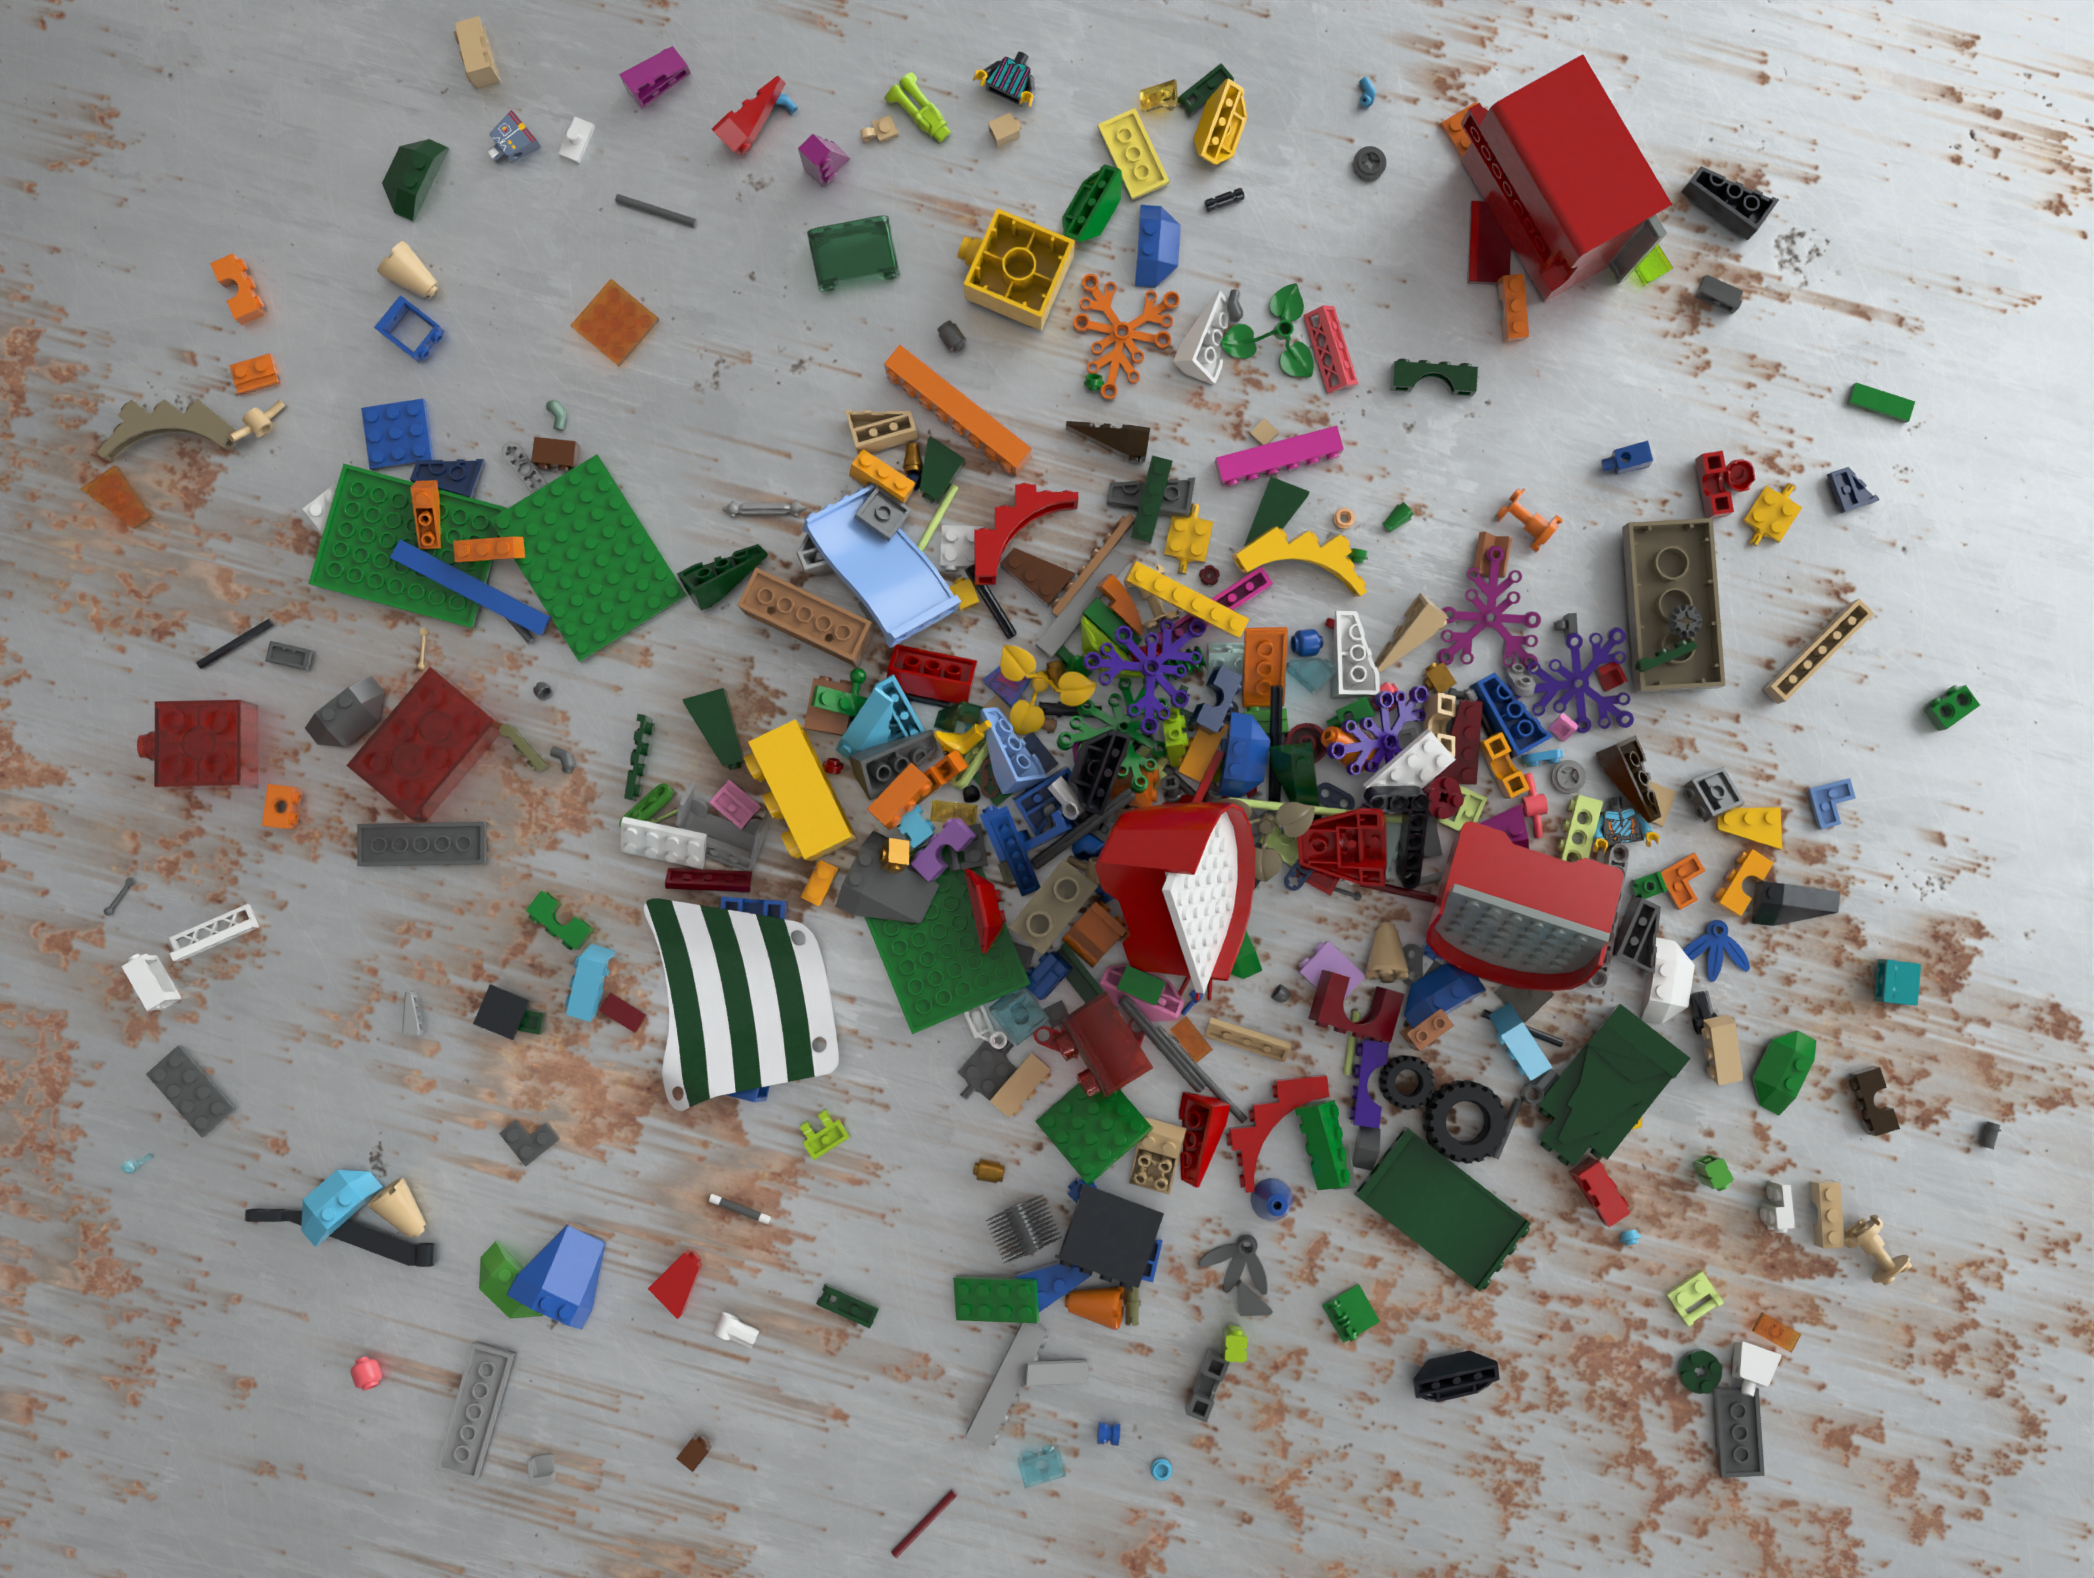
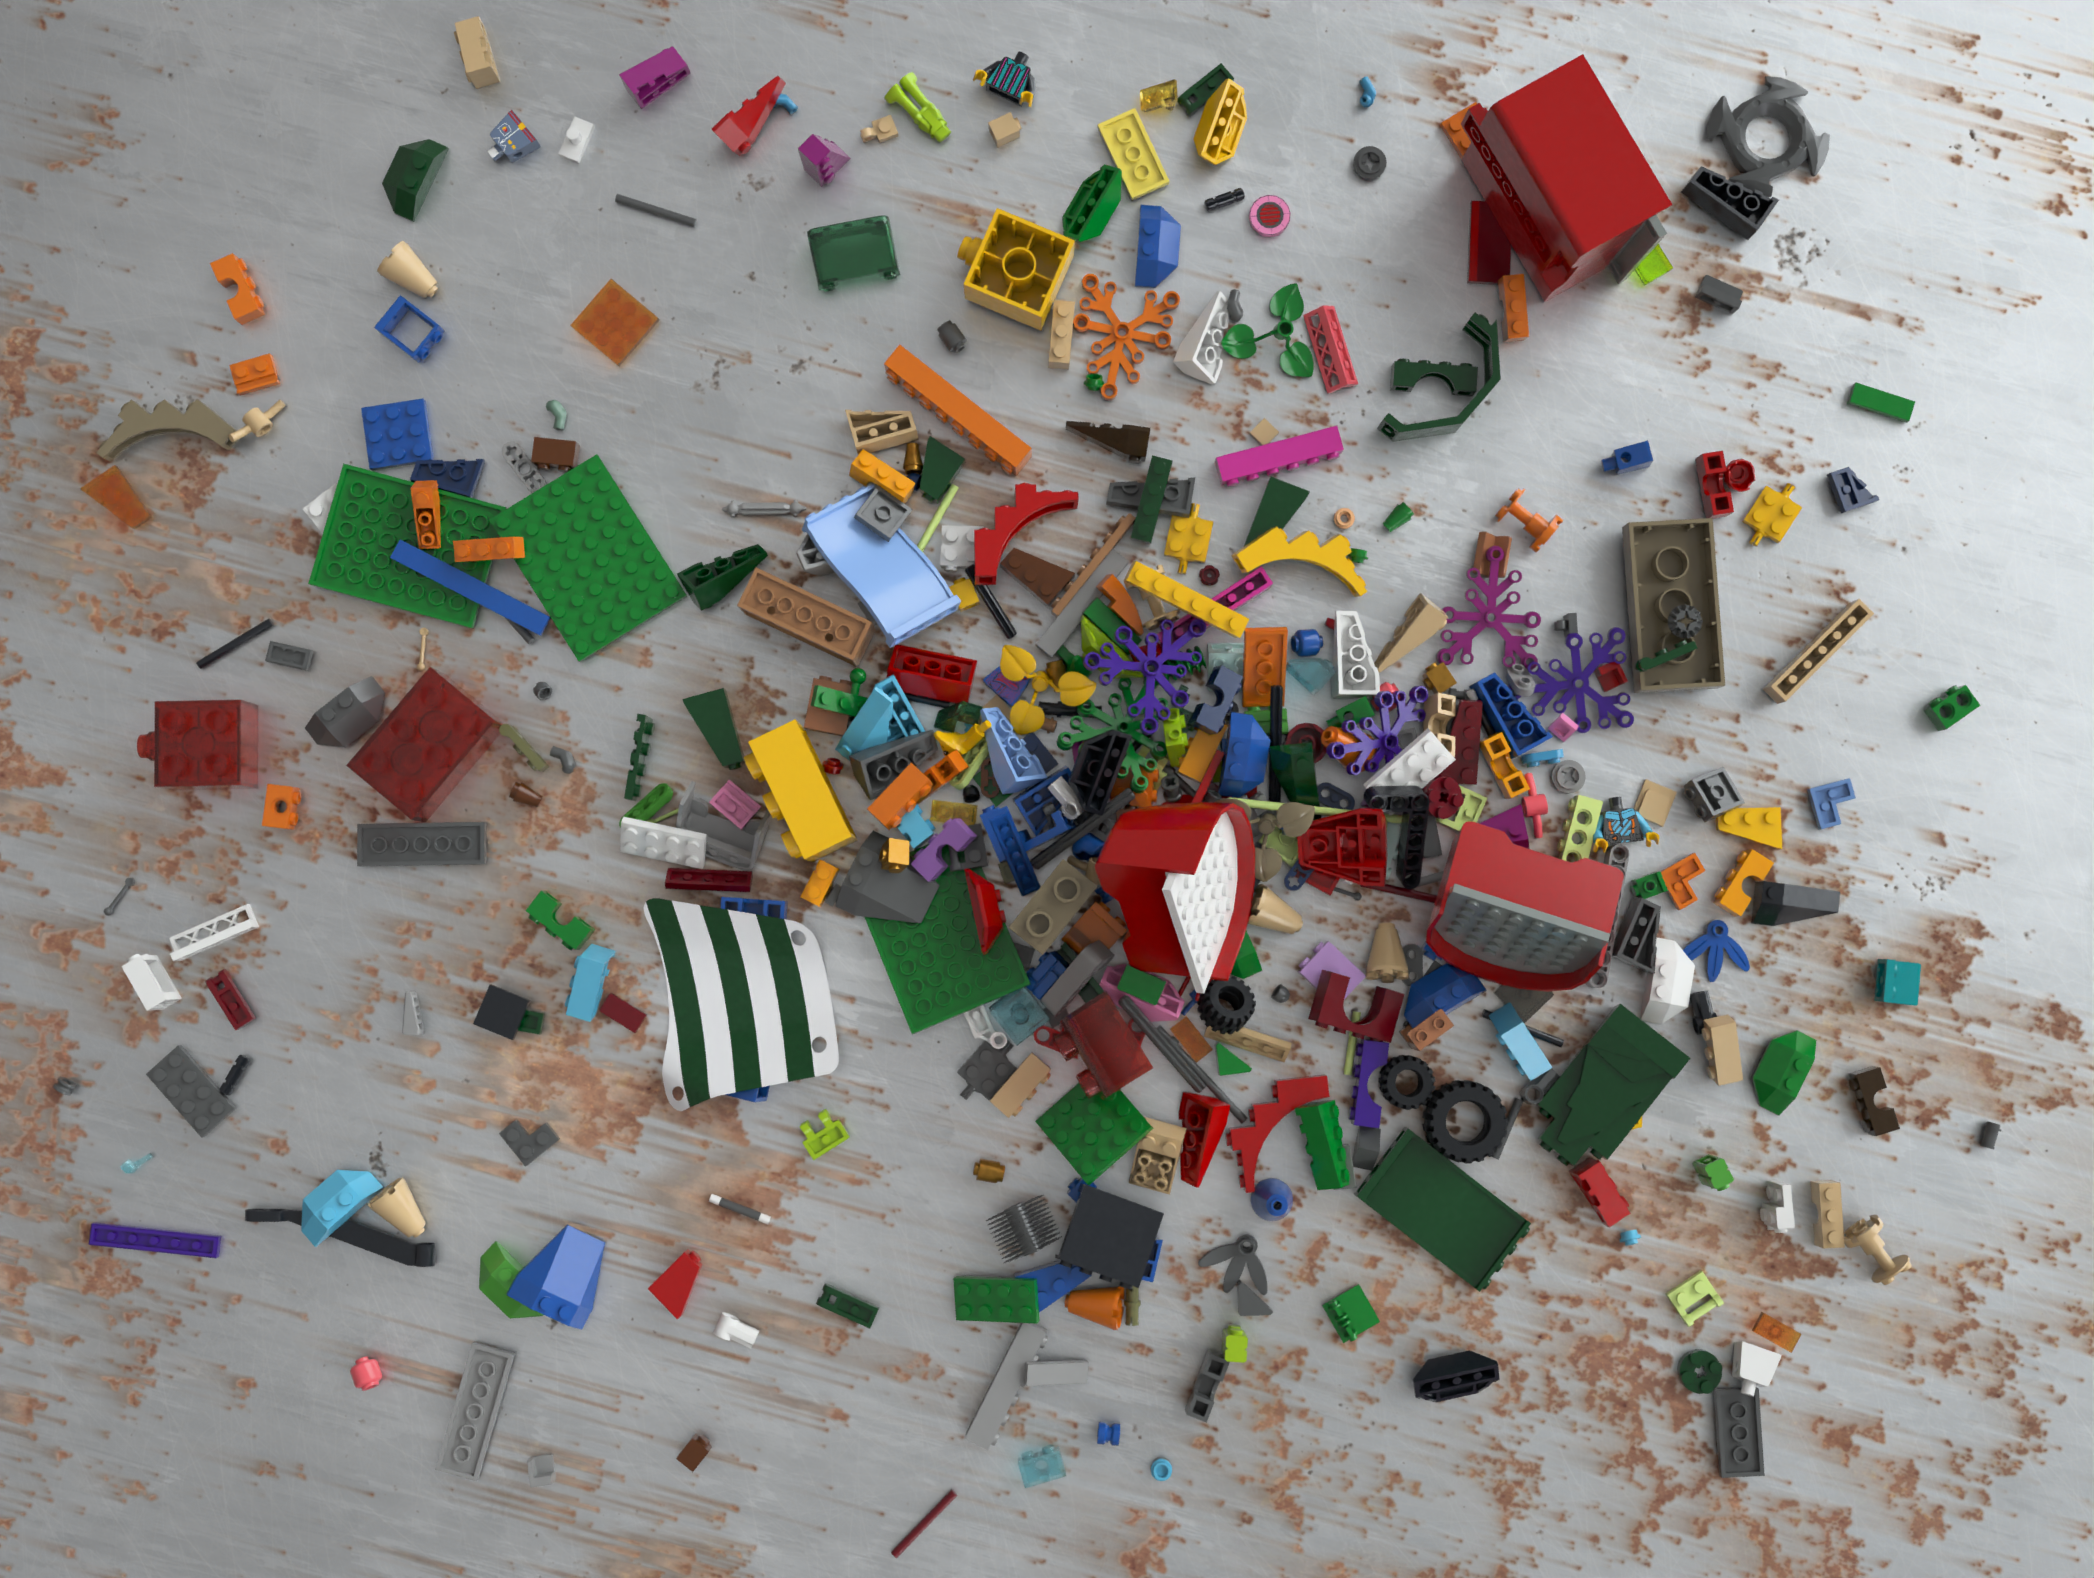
dark brown wedge [1596,735,1661,823] -> none
none -> dark grey bush [53,1076,77,1096]
none -> dark purple tile [89,1222,221,1258]
none -> dark red plate [205,969,256,1030]
none -> black axle [220,1055,250,1095]
none -> reddish brown cone [509,782,543,807]
none -> dark grey tile [825,883,841,907]
none -> light grey beam [1040,940,1115,1017]
none -> tan arch [1048,300,1075,370]
none -> black tyre [1197,976,1256,1034]
none -> green slope [1214,1042,1252,1076]
none -> tan cone [1248,884,1303,934]
none -> tile [1249,195,1291,237]
none -> dark green panel [1377,312,1501,442]
none -> dark grey piece [1706,76,1830,197]

